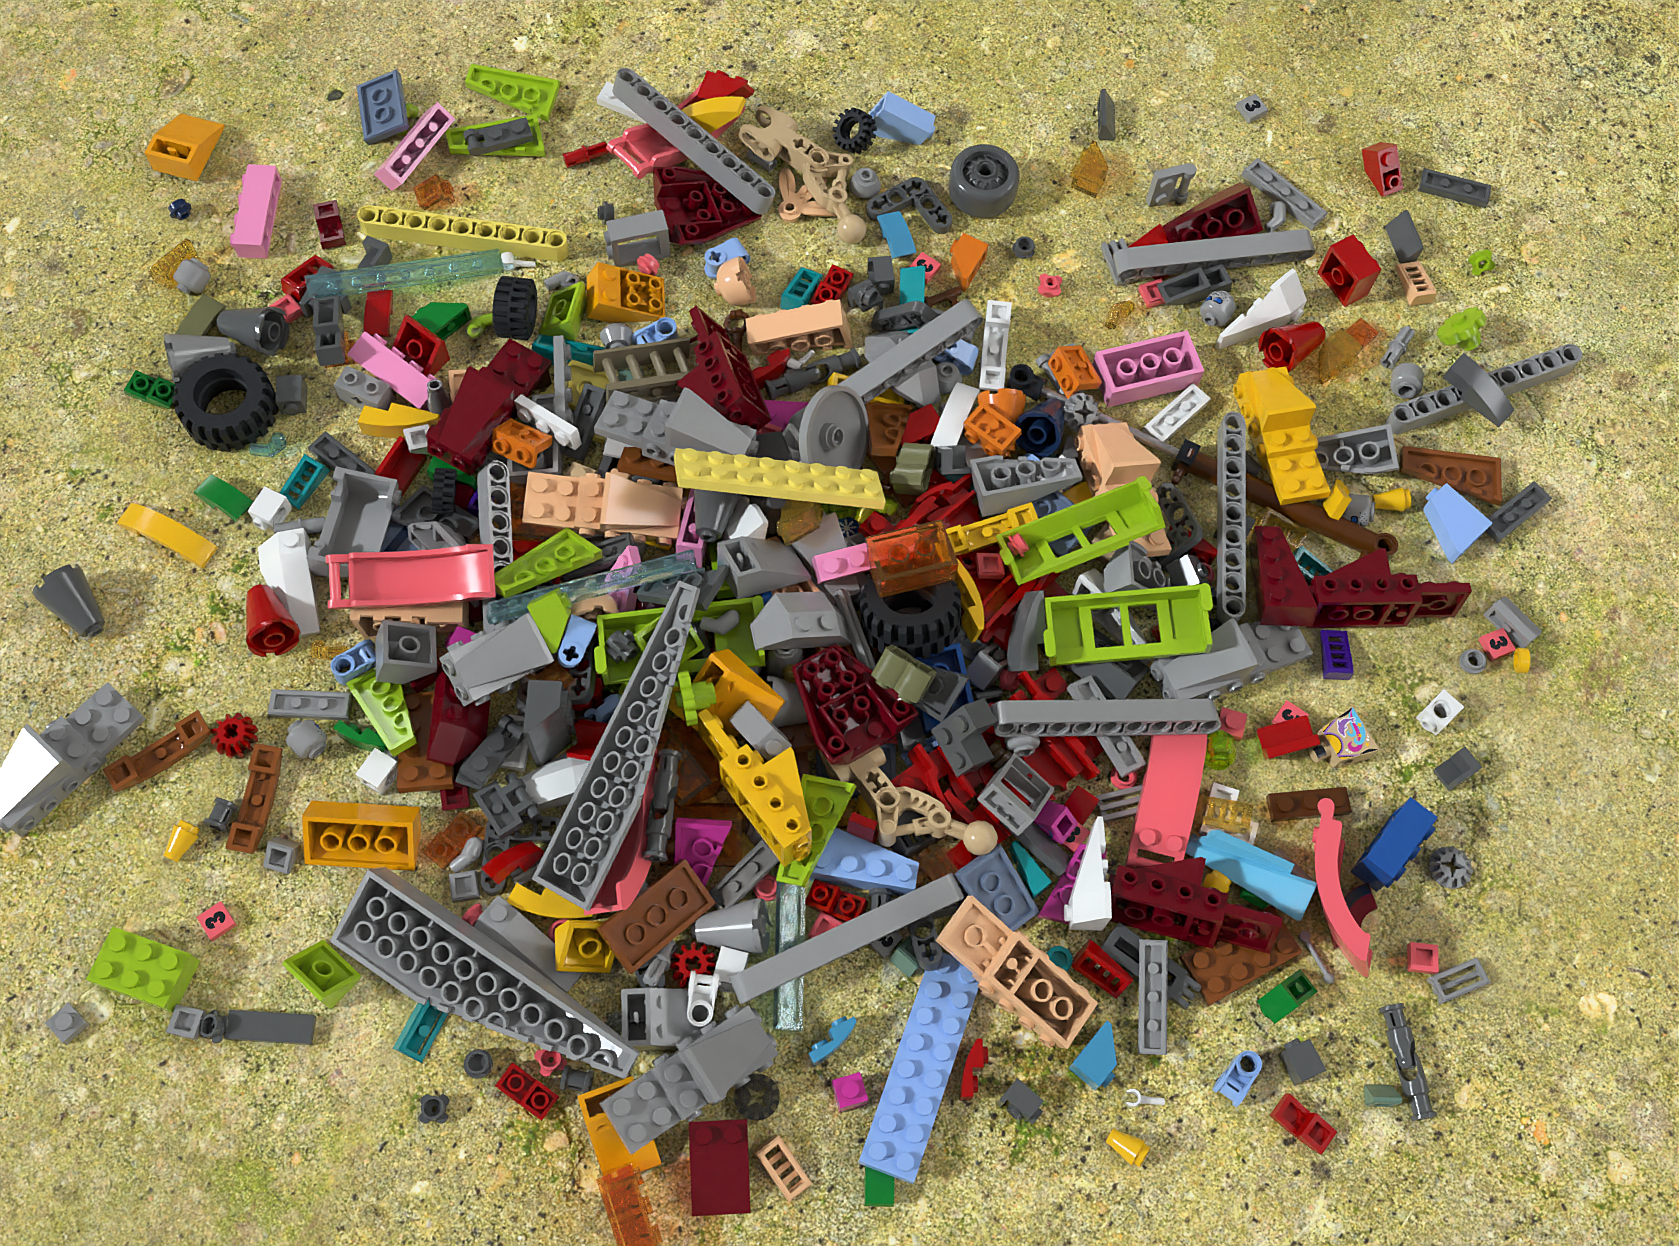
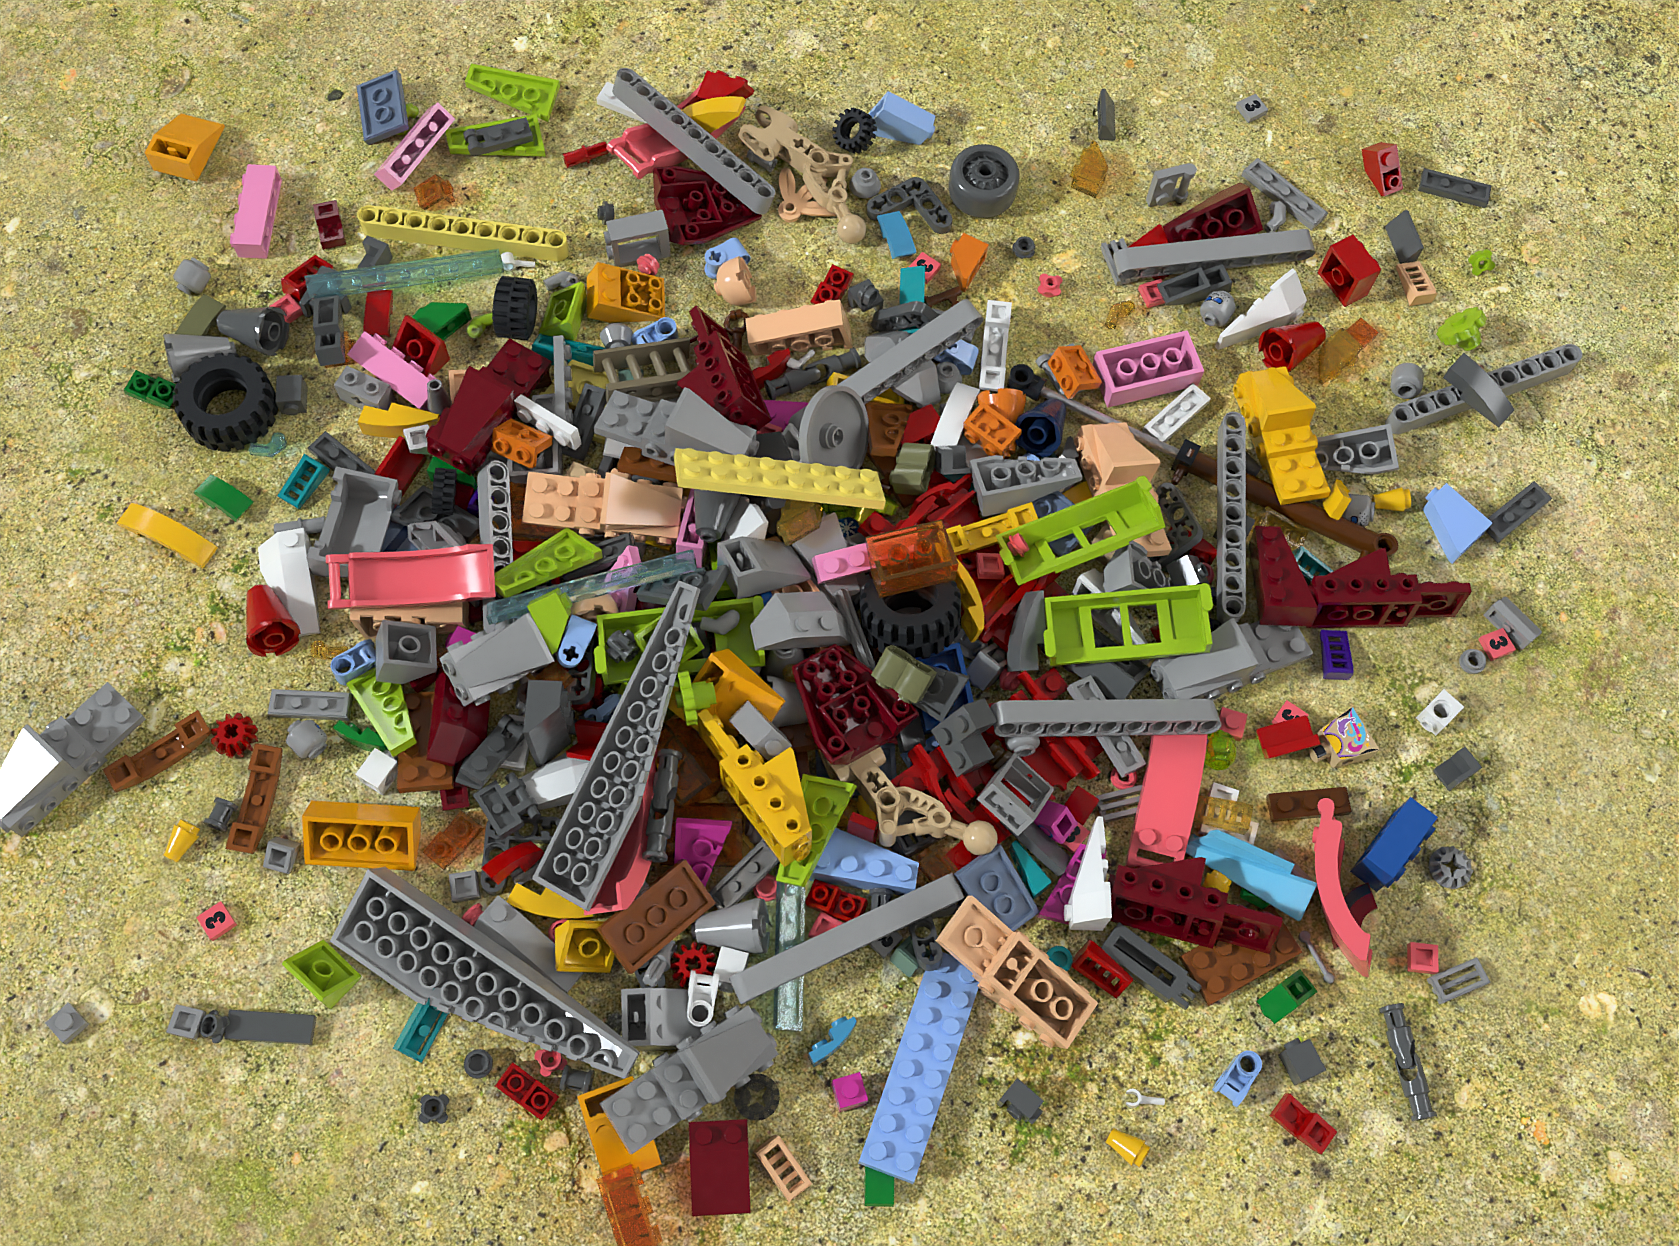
dark grey cone [32,564,105,638] -> none
lime brick [86,926,200,1013] -> none
clear yellow slope [148,238,198,290] -> none
dark blue plate [168,199,192,220] -> none
white brick [248,486,292,531] -> none
light grey arm [449,837,484,873] -> none
teal slope [780,267,823,310] -> none
dark grey brick [867,256,895,296] -> none
red slope [960,1038,988,1101] -> none
dark grey slope [971,685,1003,705] -> none
light grey gear [1063,393,1101,432] -> none
dark azure slope [1069,1021,1117,1090] -> none
light grey tile [1138,939,1168,1055] -> none
sand green slope [1364,1084,1402,1107] -> none
light grey axle [1380,326,1415,369] -> none
dark orange wing [1400,446,1502,506] -> none
yellow tile [1513,647,1530,673] -> none

